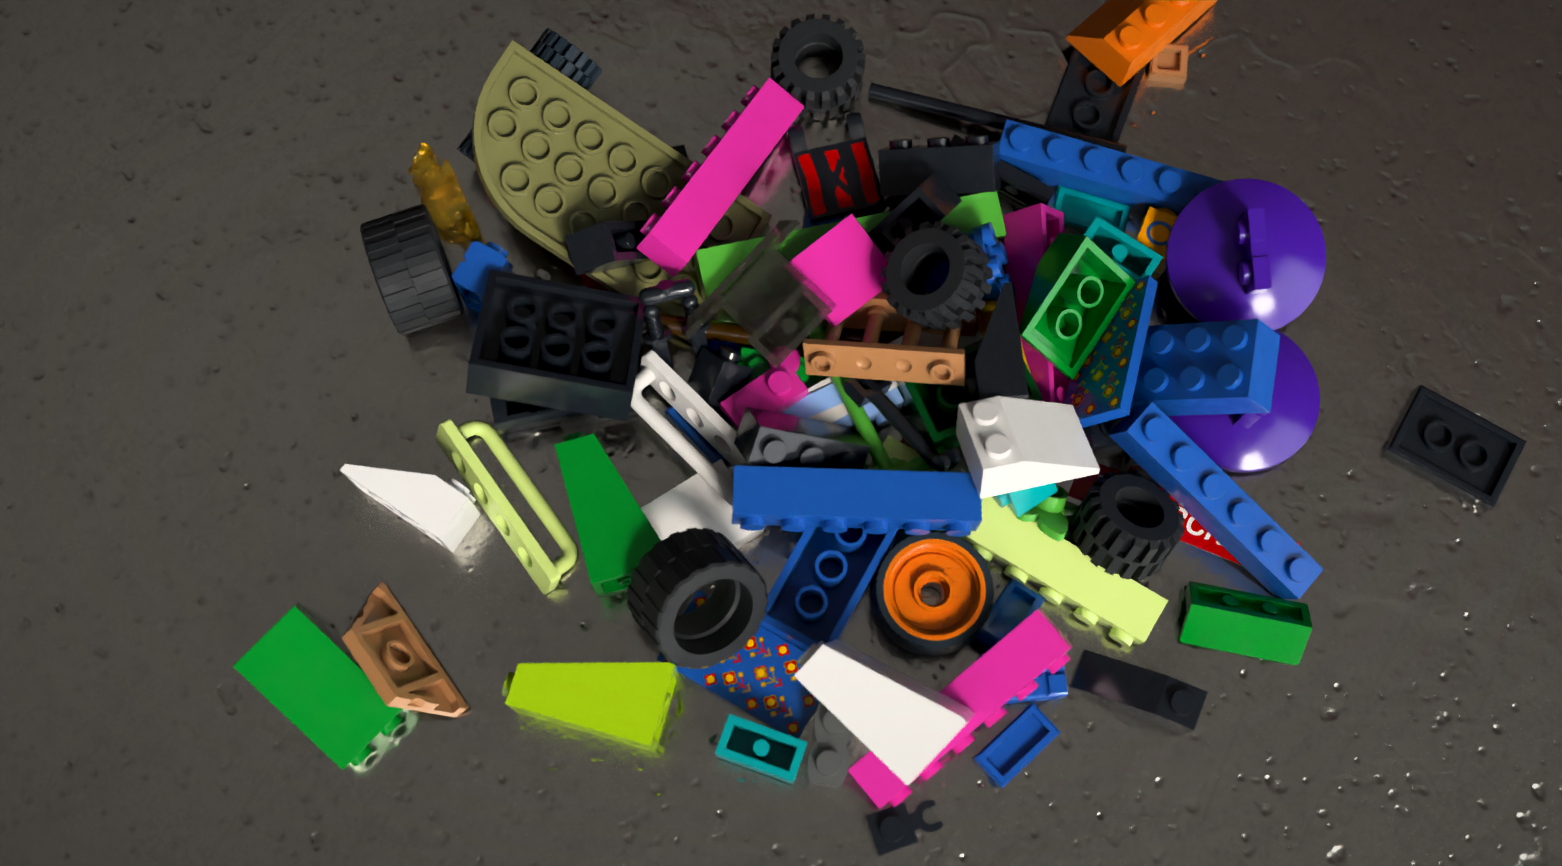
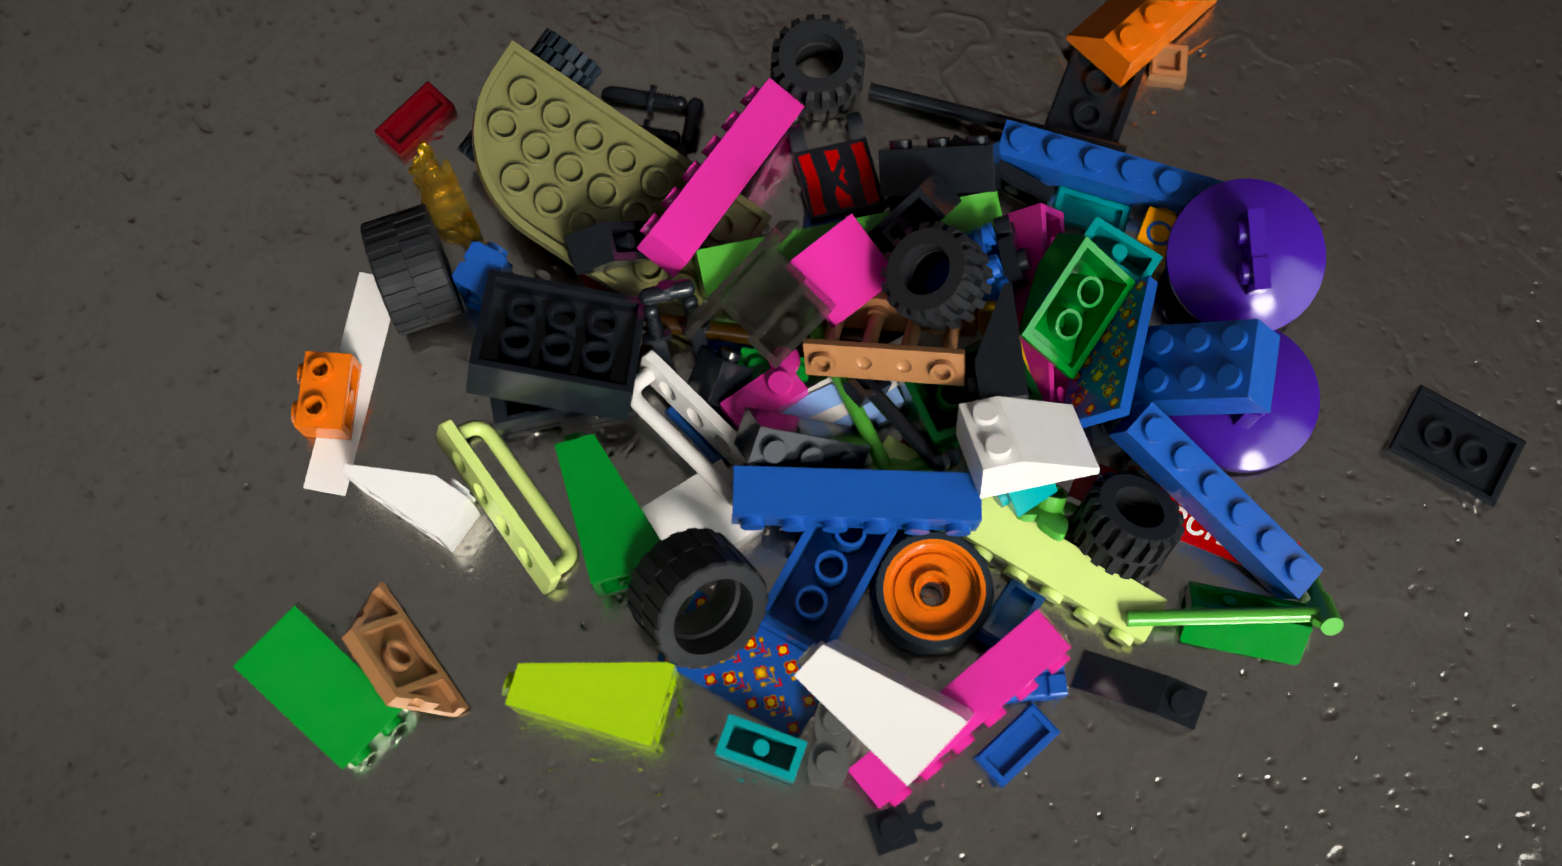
none -> orange brick [291,351,362,440]
none -> white sticker [303,272,390,496]
none -> dark red tile [374,81,456,160]
none -> black piece [600,85,704,148]
none -> black plate [993,214,1032,289]
none -> bright green bar [1125,577,1344,635]

